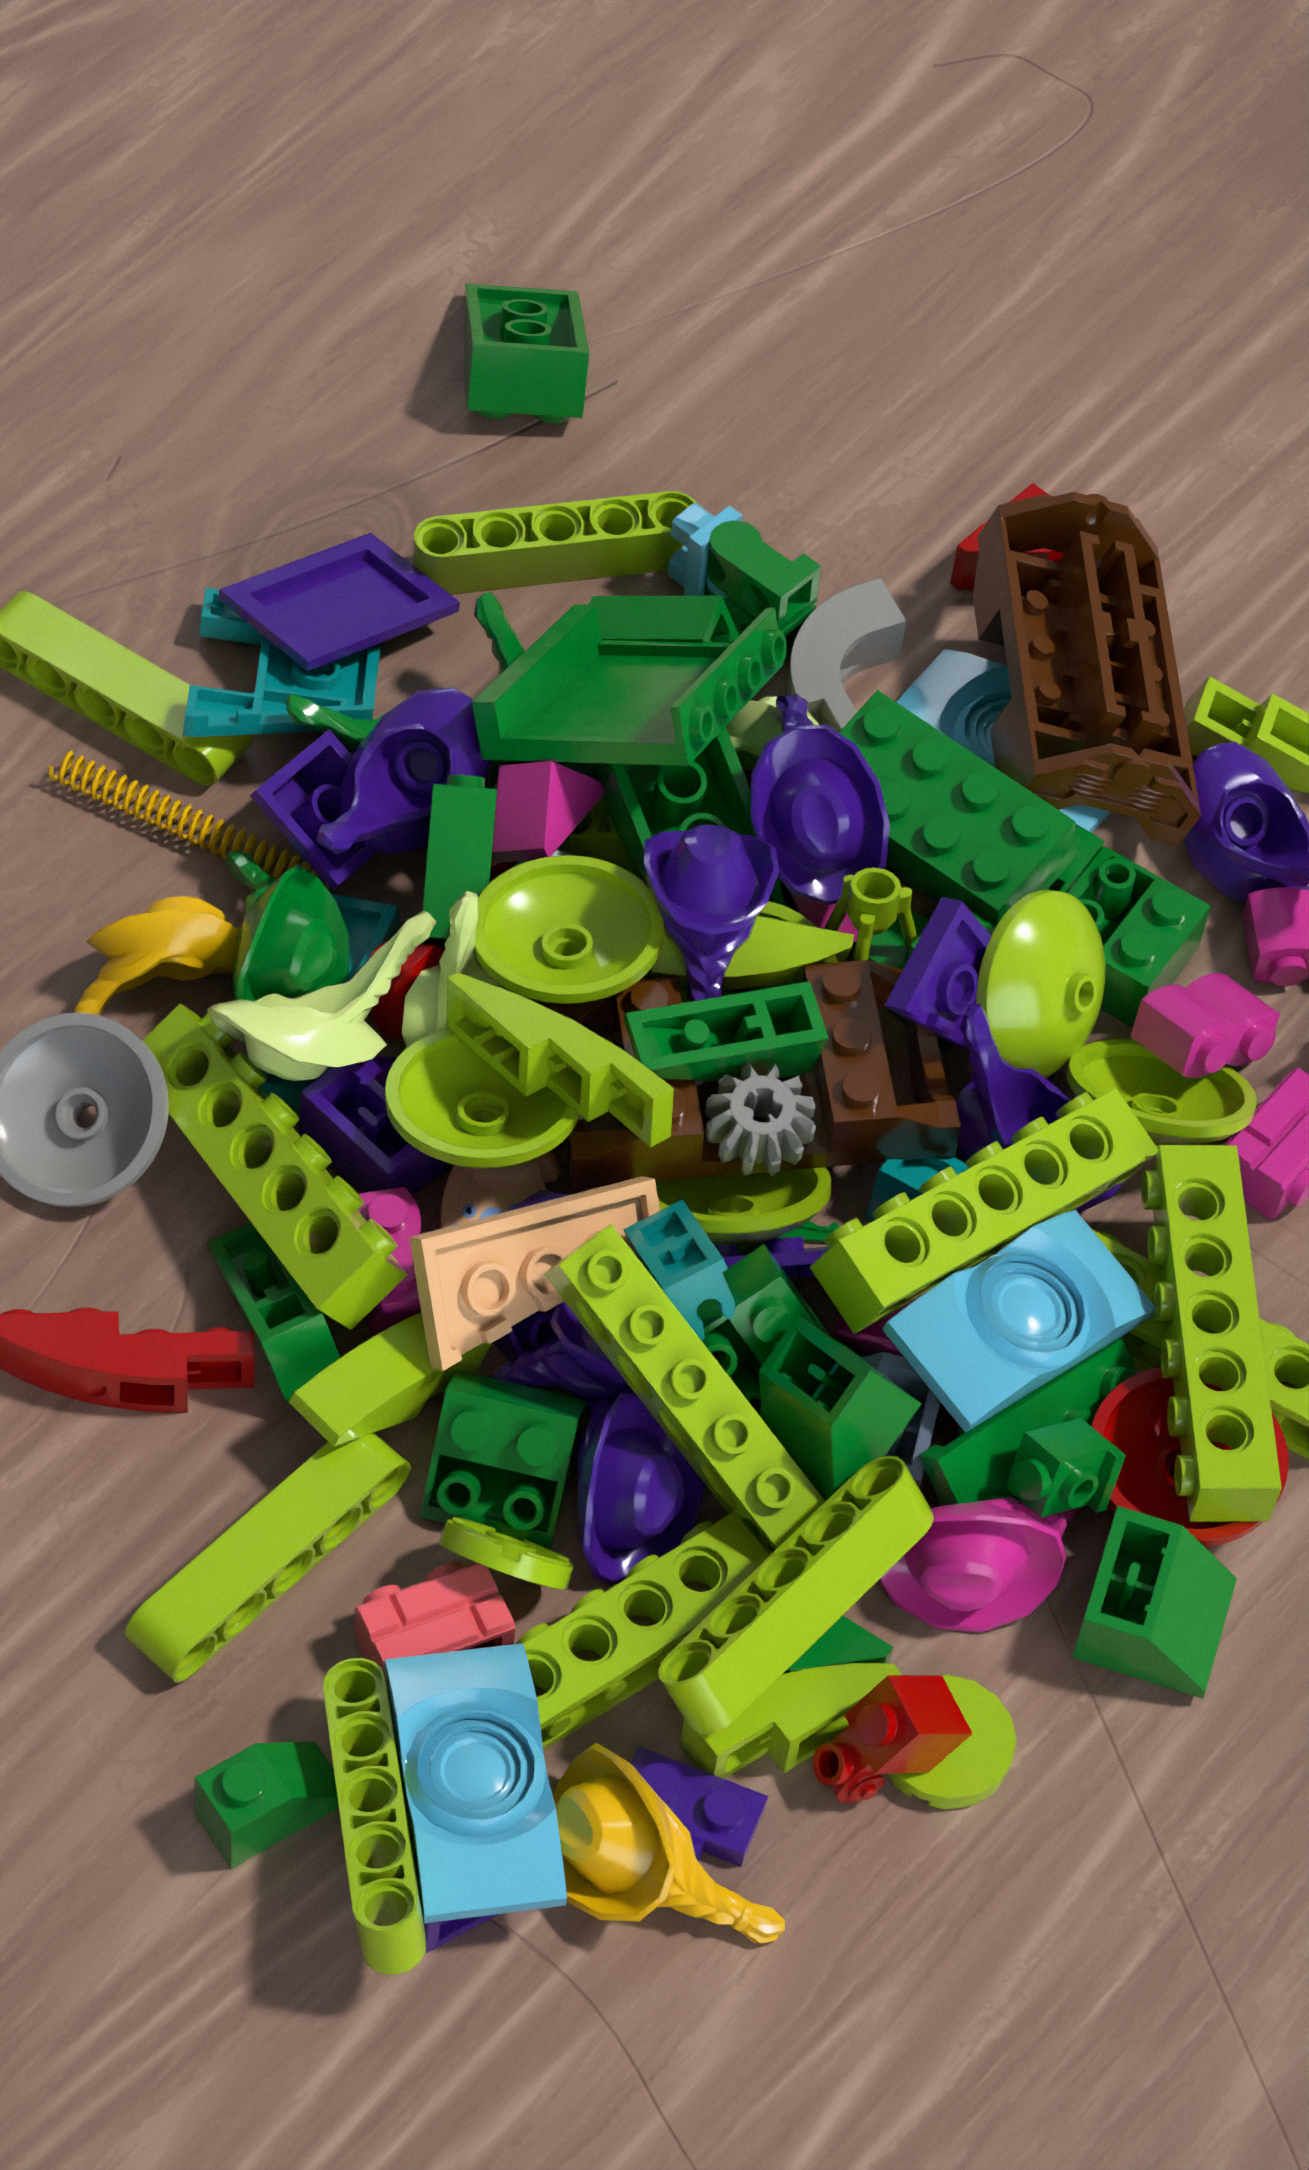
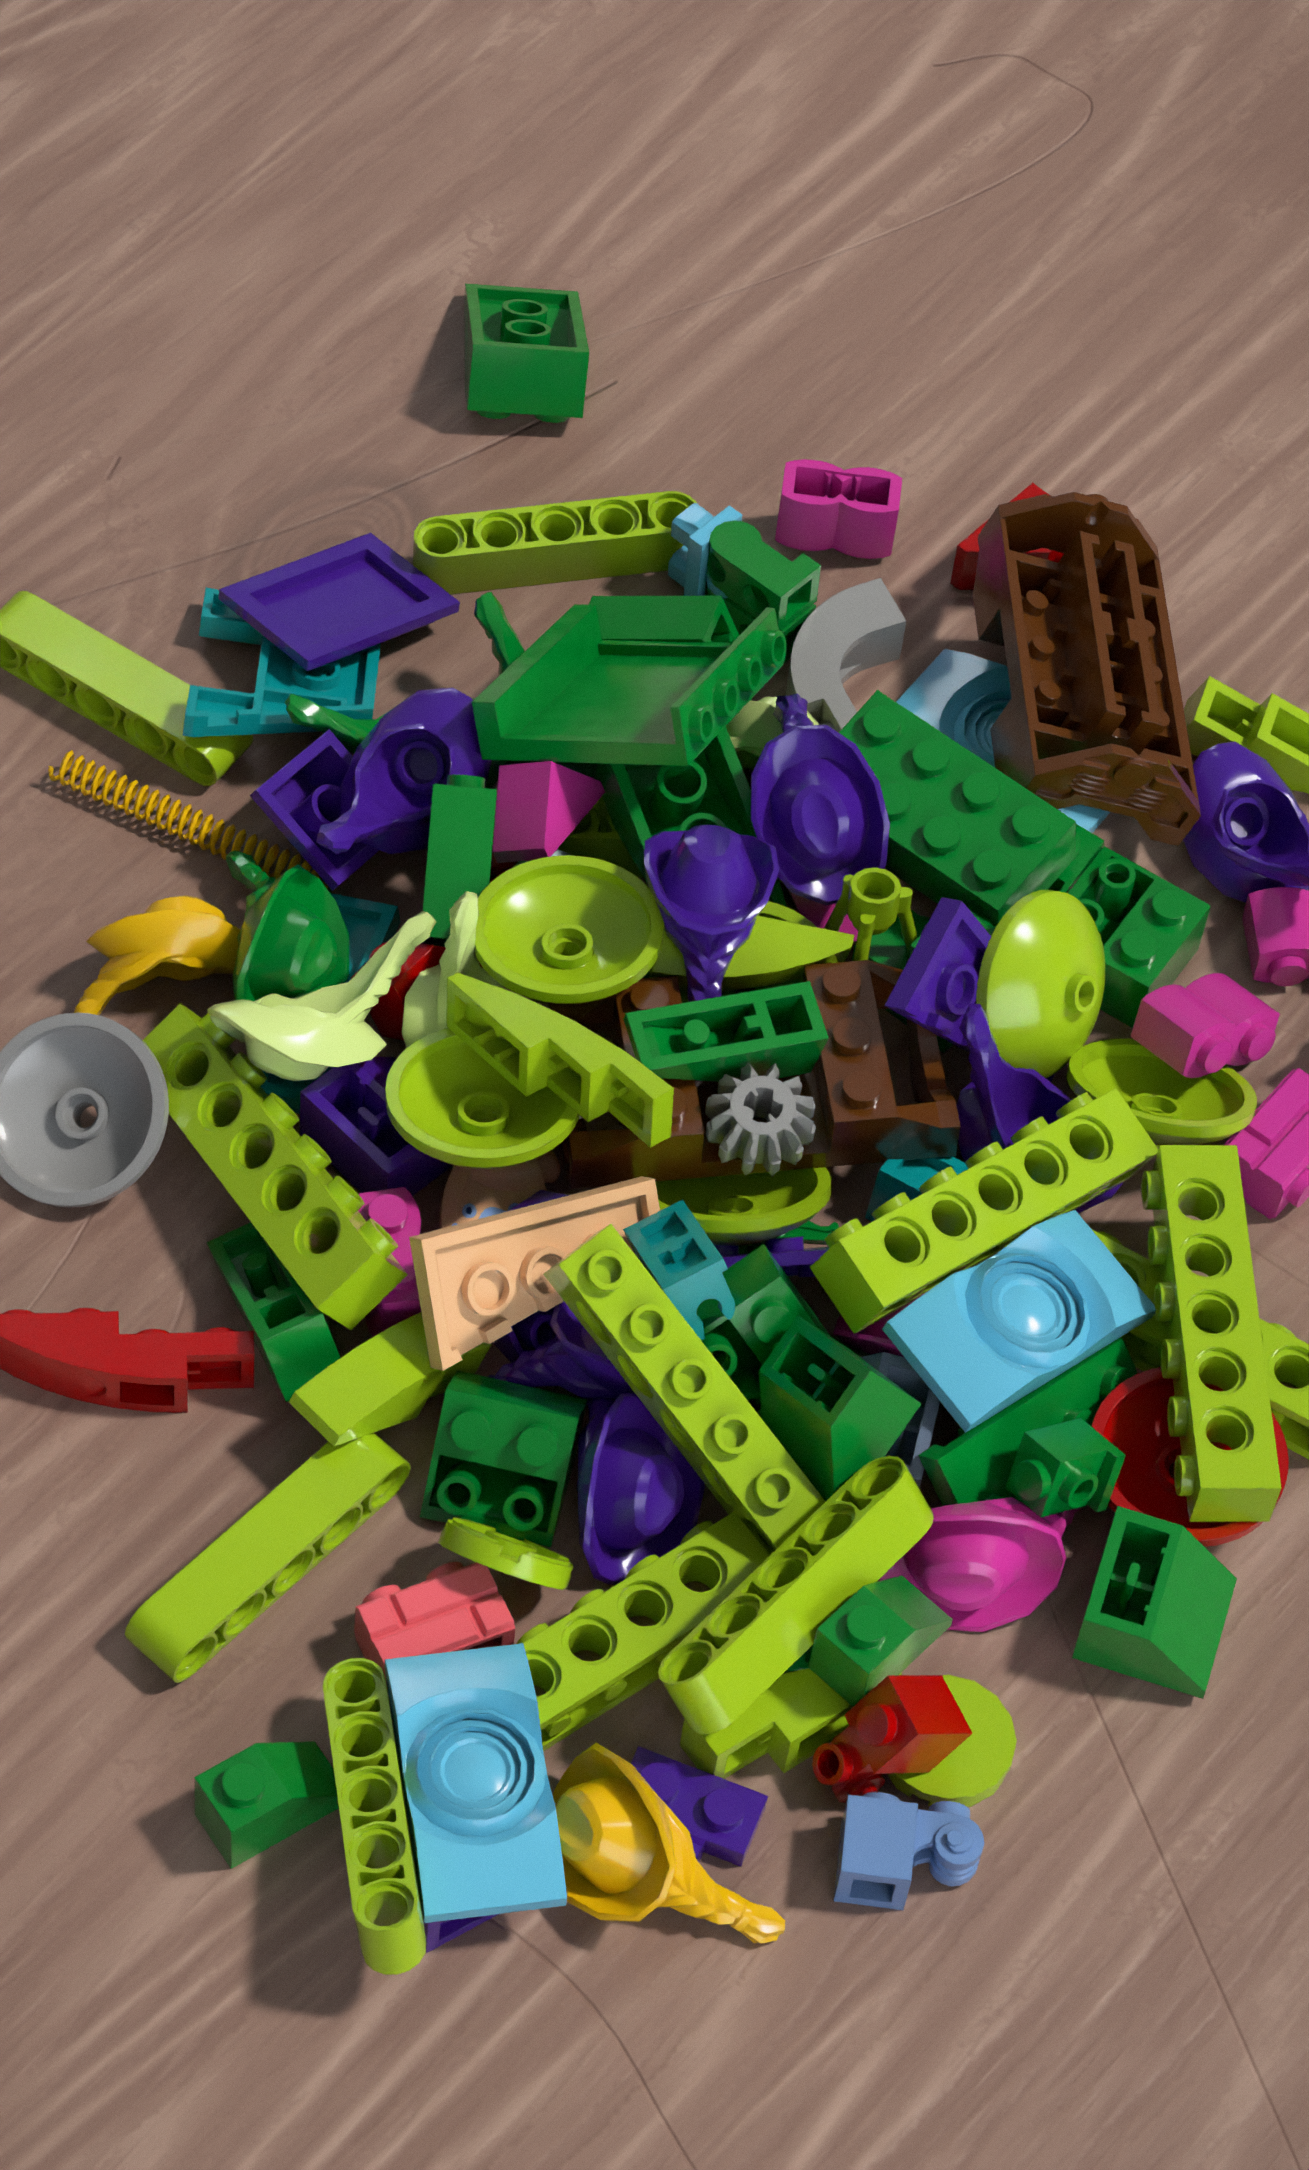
none -> dark pink brick [775,459,903,559]
none -> green slope [808,1575,953,1707]
none -> medium blue brick [834,1792,984,1910]

